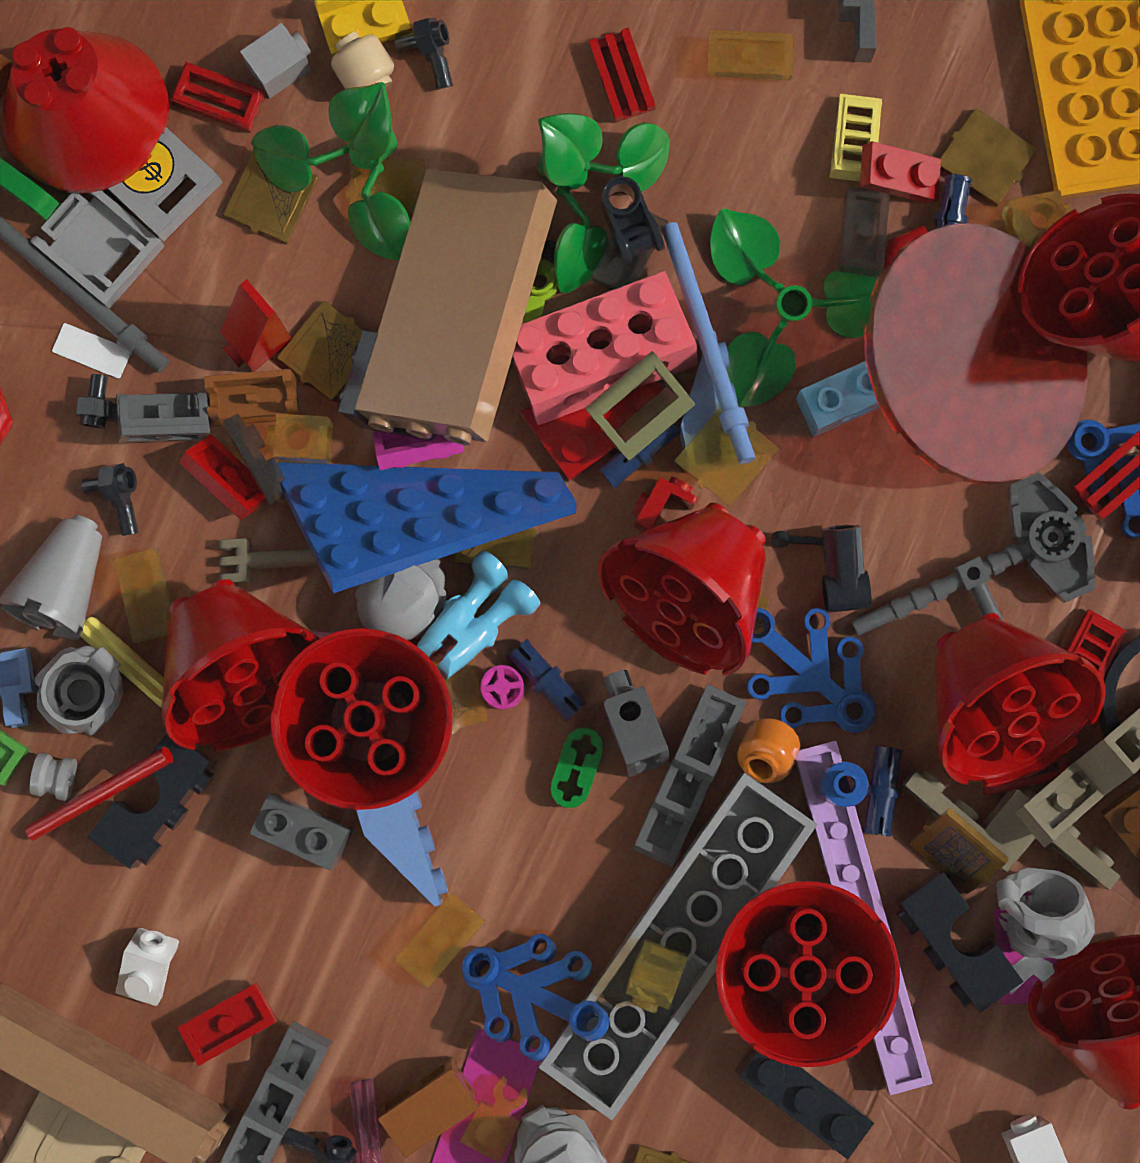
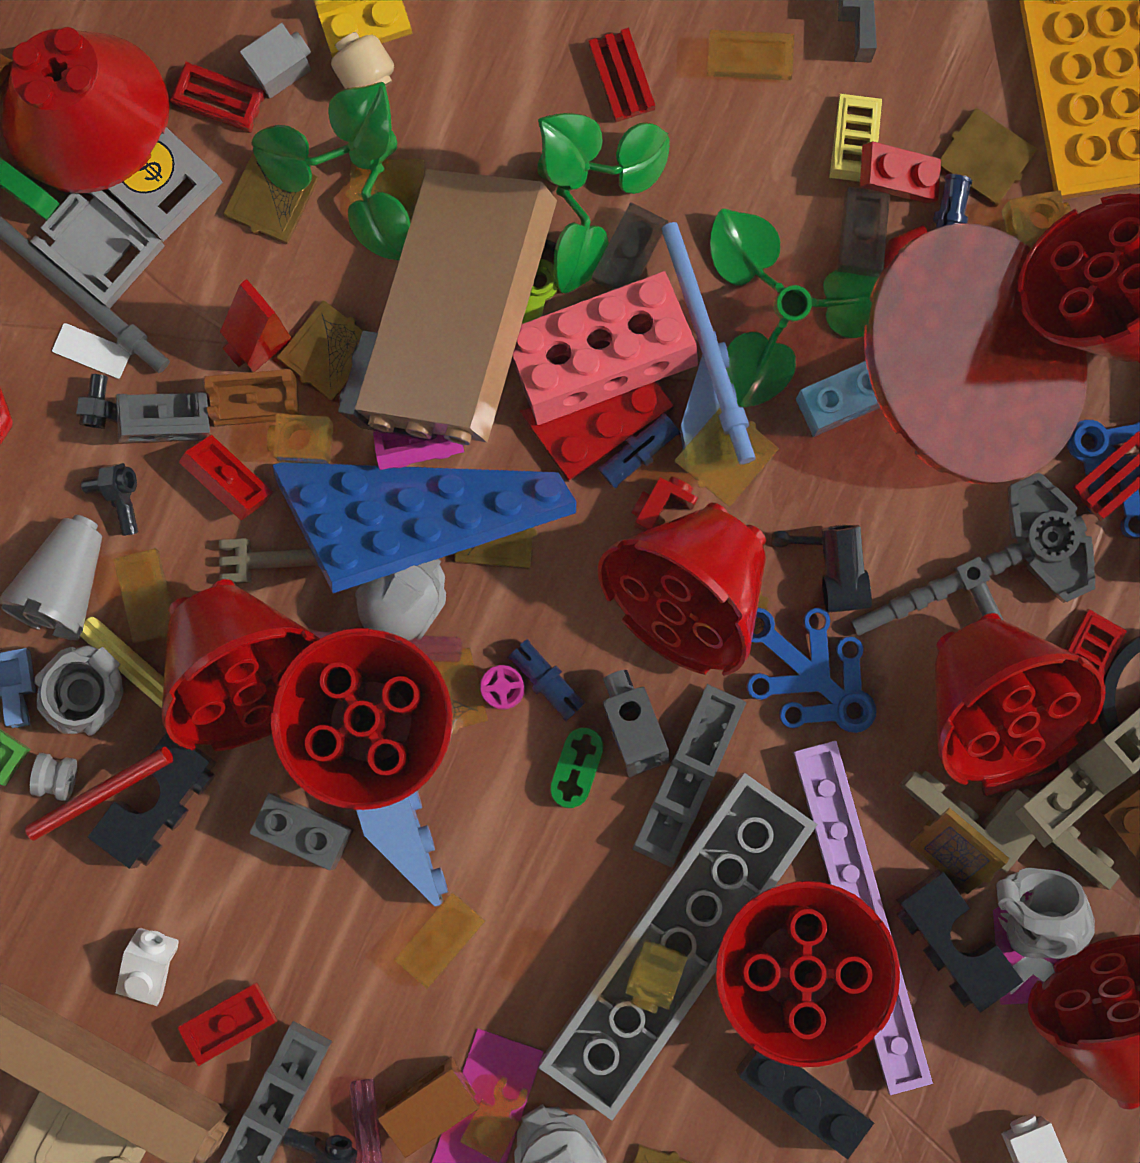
clear smoke plate [223,413,286,506] -> none
black piece [395,18,453,90] -> none
medium azure piece [416,551,540,680] -> none
blue plant [462,934,609,1061] -> none
olive tile [585,351,696,461] -> none
black piece [601,176,665,266] -> none
orange head [737,718,800,783] -> none
blue brick [819,762,868,807] -> none
dark blue pin [863,745,903,836] -> none

